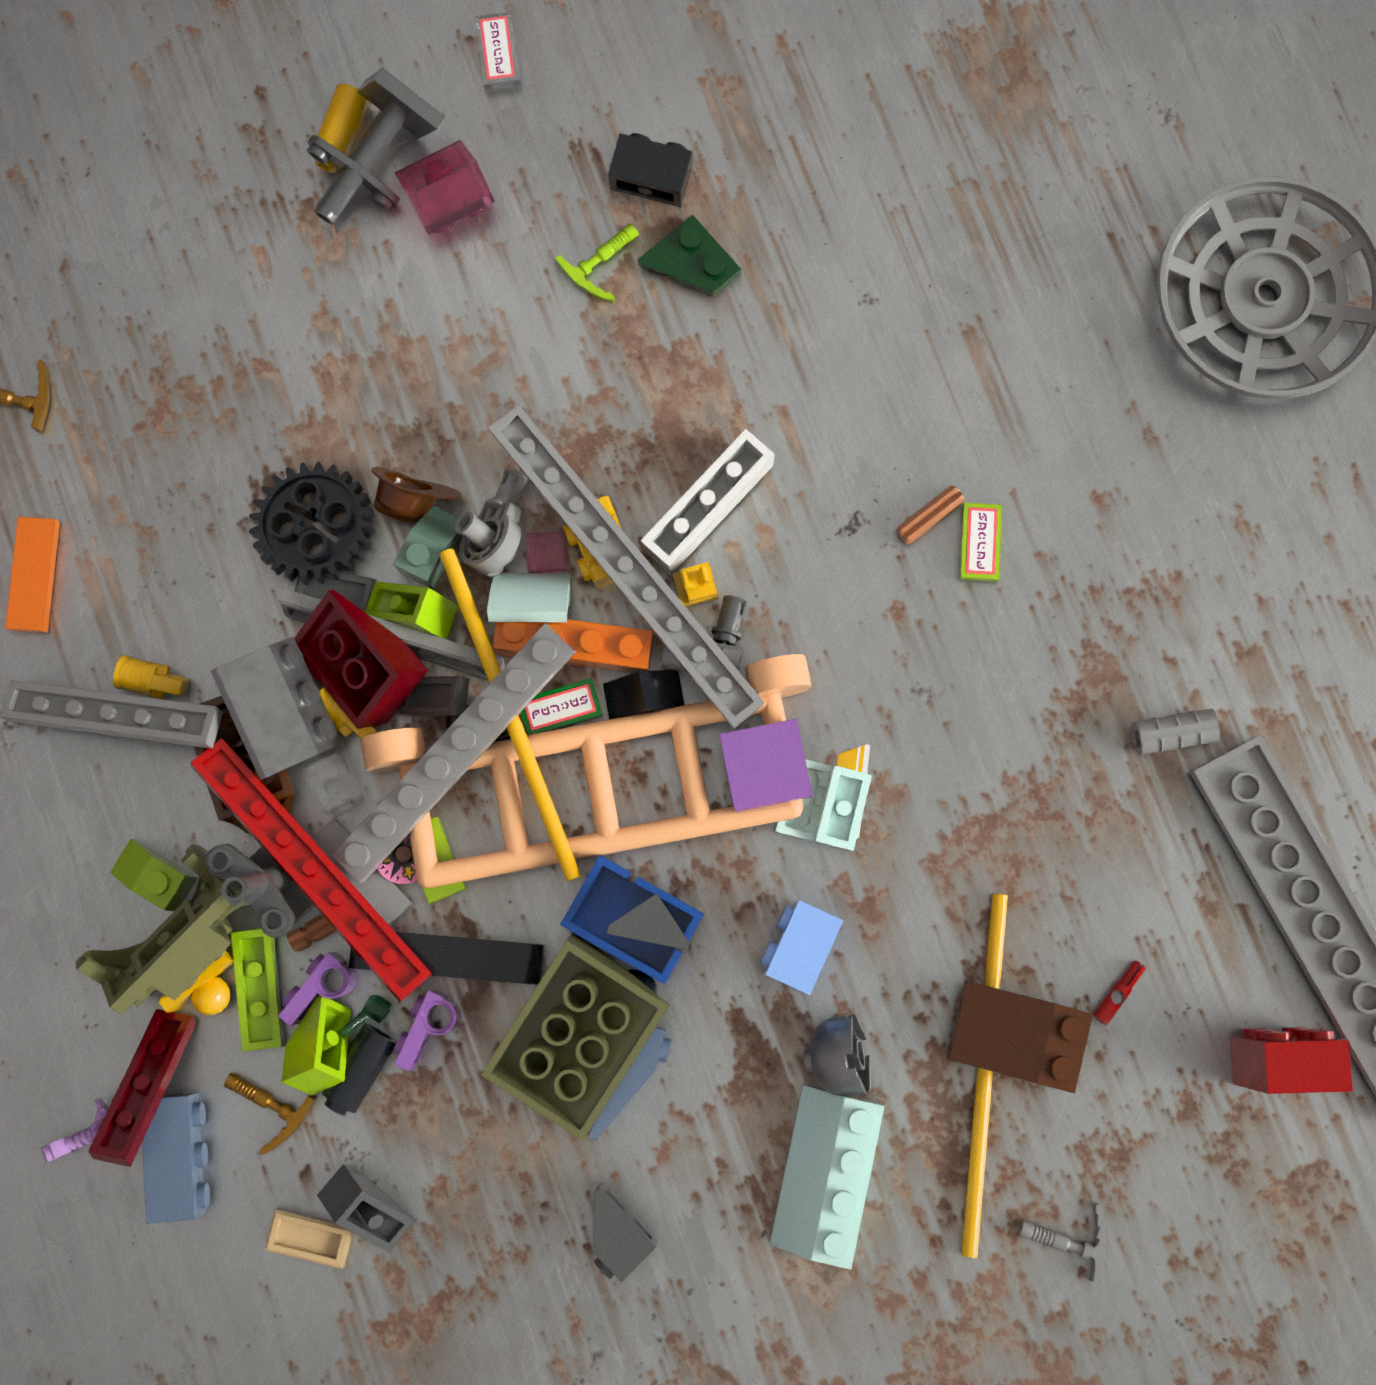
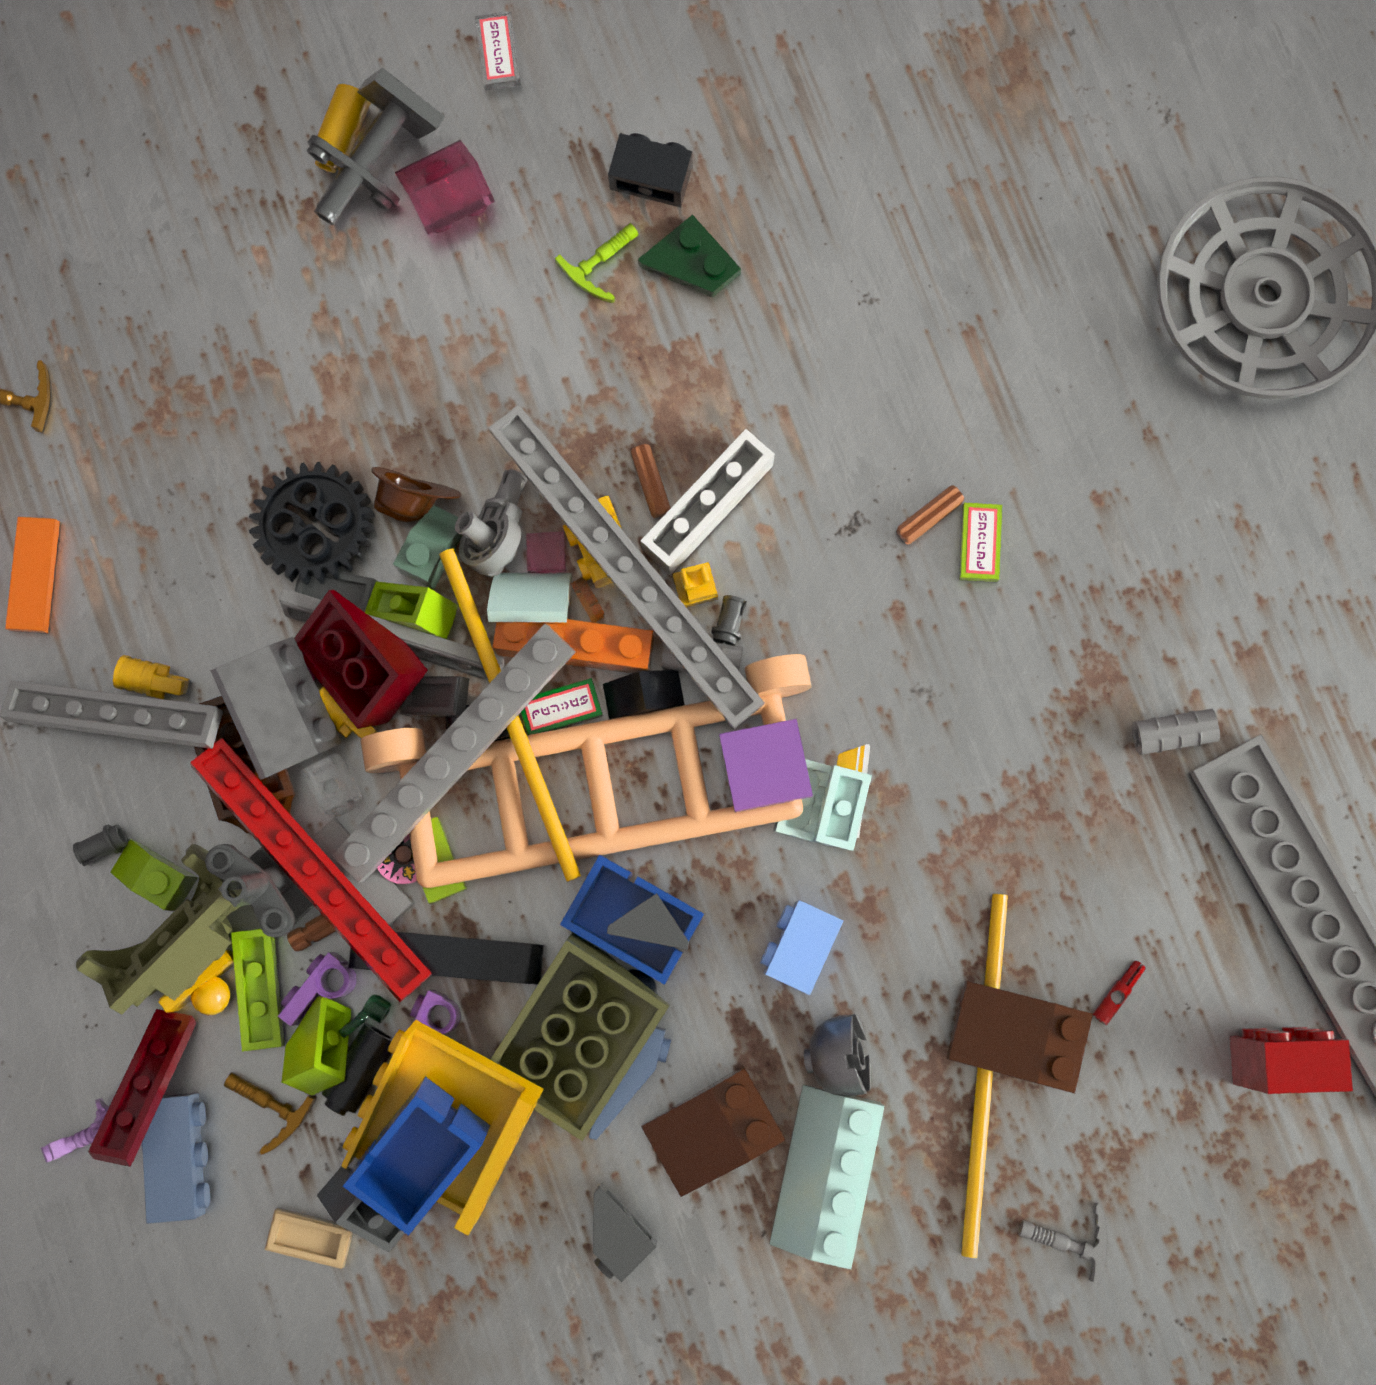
none -> dark grey pin [73,824,128,866]
none -> yellow panel [341,1020,544,1236]
none -> blue piece [342,1076,490,1236]
none -> clear orange tile [570,577,605,623]
none -> nougat axle [631,444,671,518]
none -> reddish brown slope [641,1065,785,1197]

